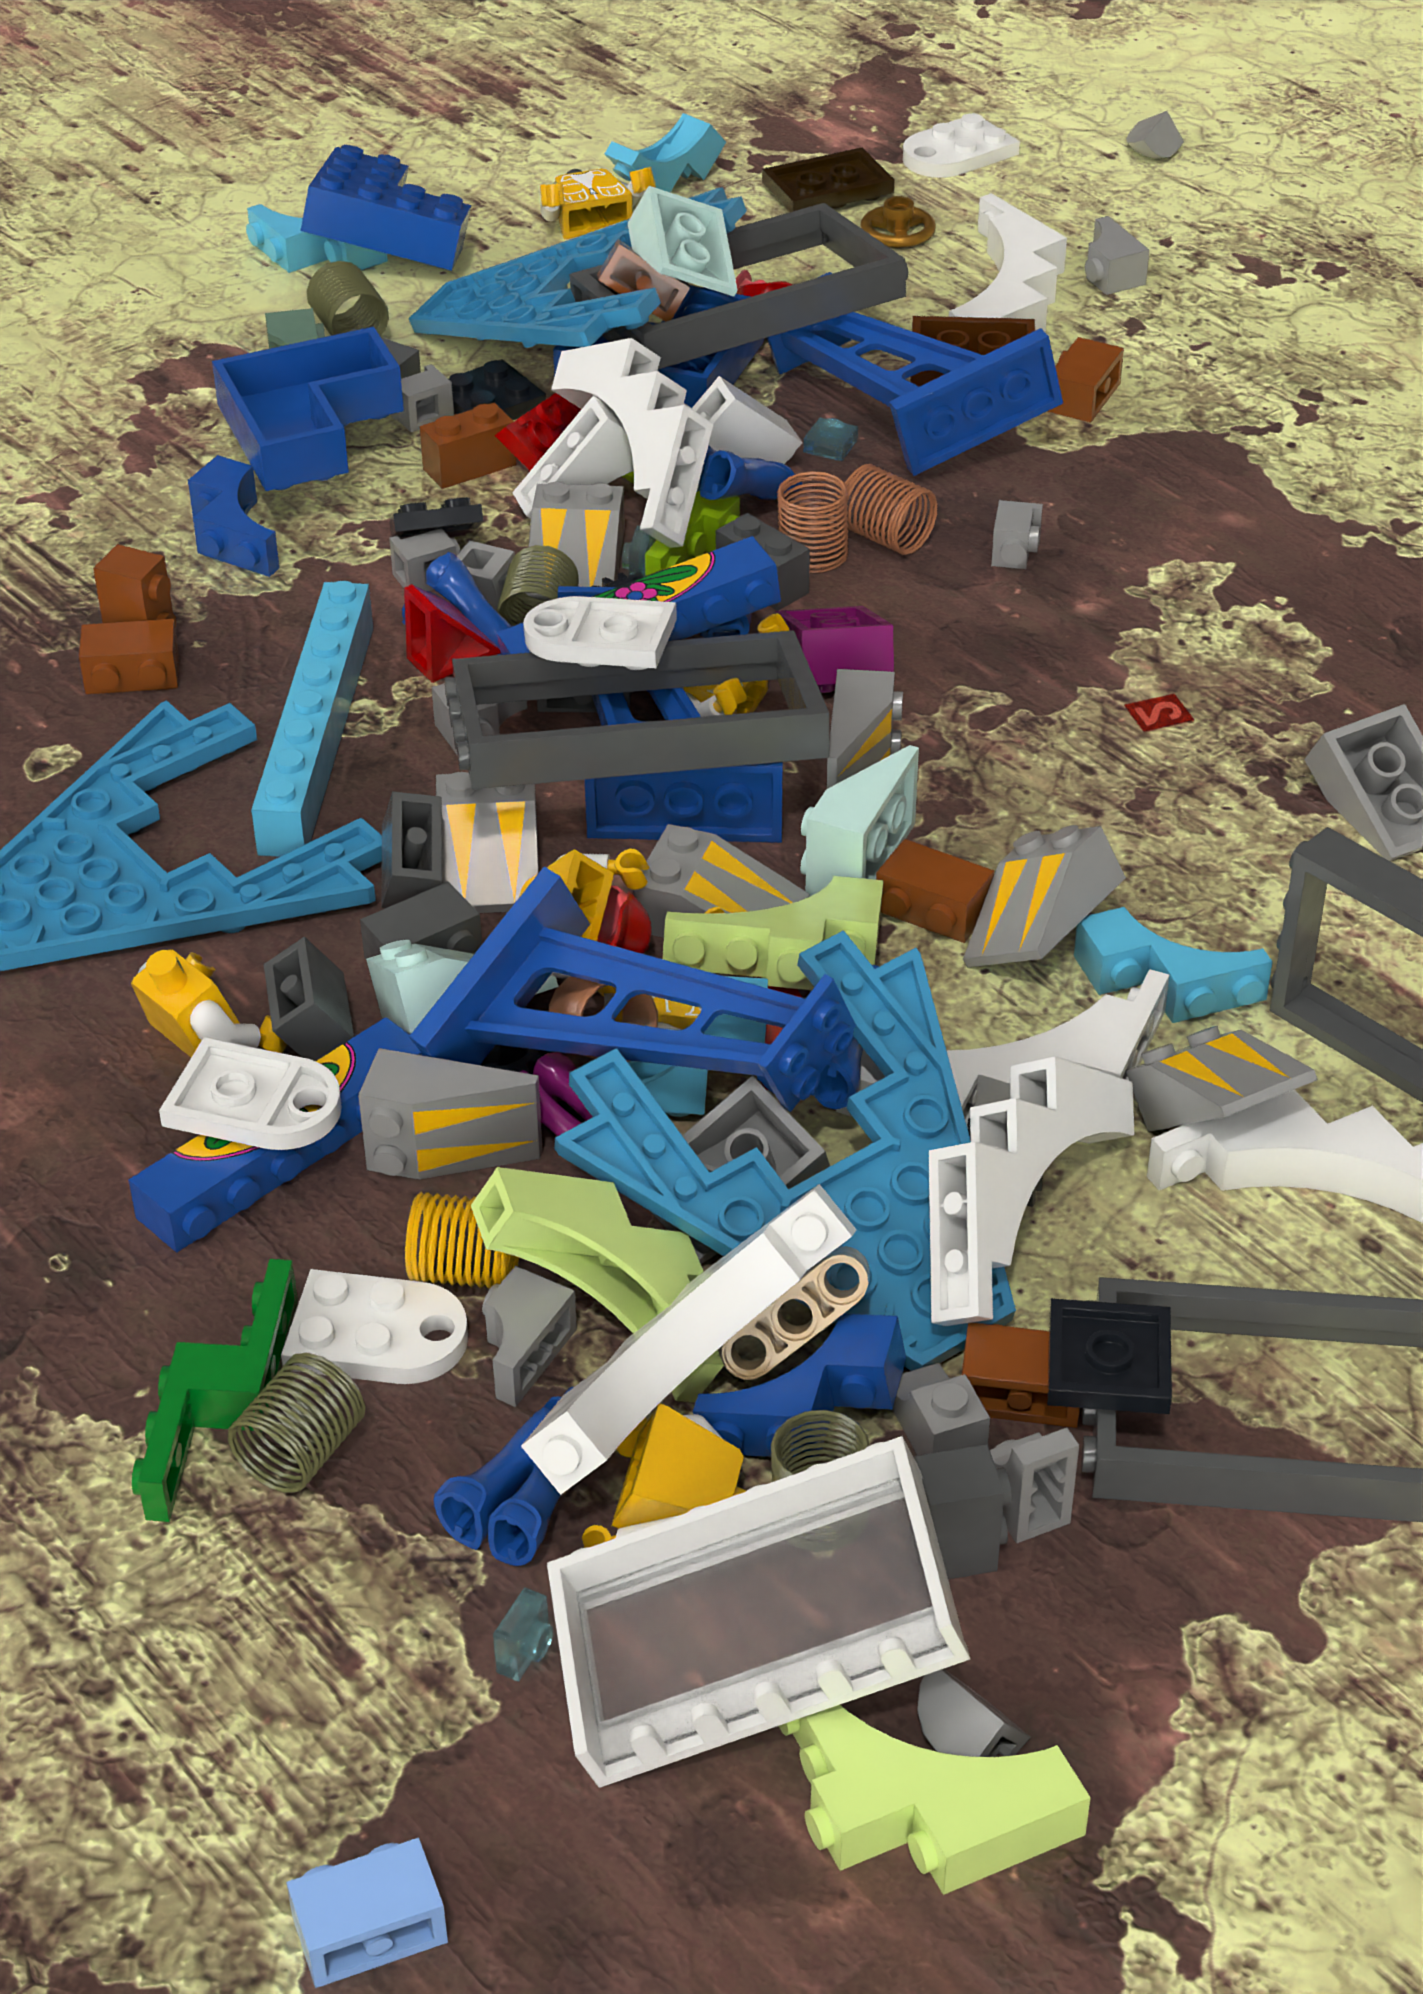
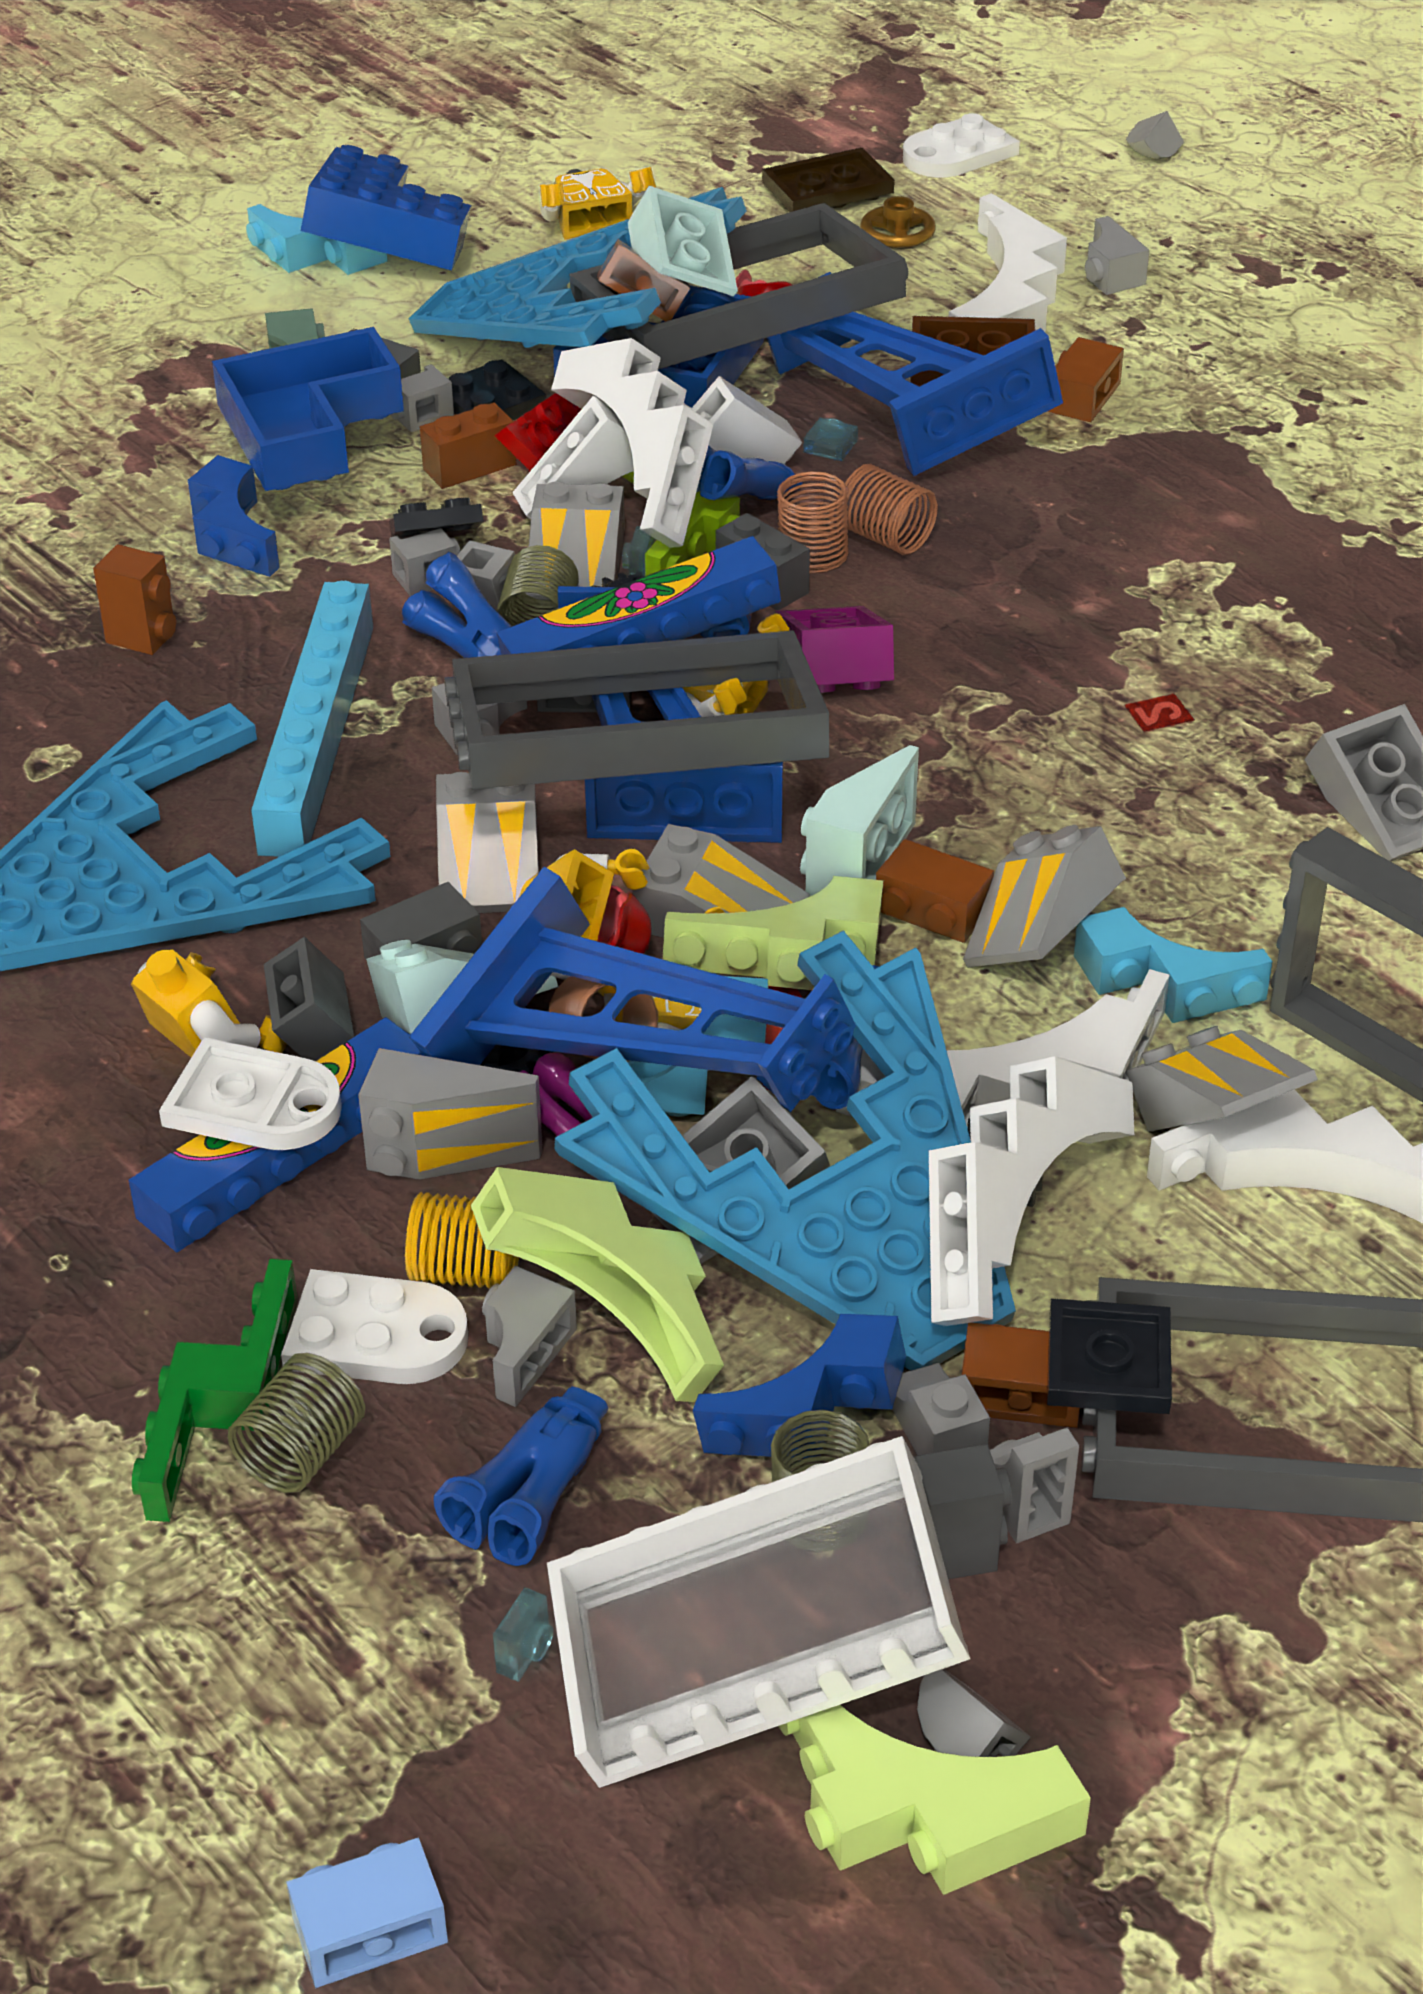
dark orange brick [79,619,179,694] -> none
olive piece [307,261,389,337] -> none
dark grey brick [381,791,442,908] -> none
red slope [404,584,501,683] -> none
white arch [521,1184,856,1495] -> none
white plate [523,596,677,670] -> none
yellow torso [582,1403,746,1548] -> none
medium azure arch [604,113,726,192] -> none
tan beam [722,1246,870,1380] -> none
light grey slope [827,669,903,789] -> none
light grey brick [991,500,1043,569] -> none

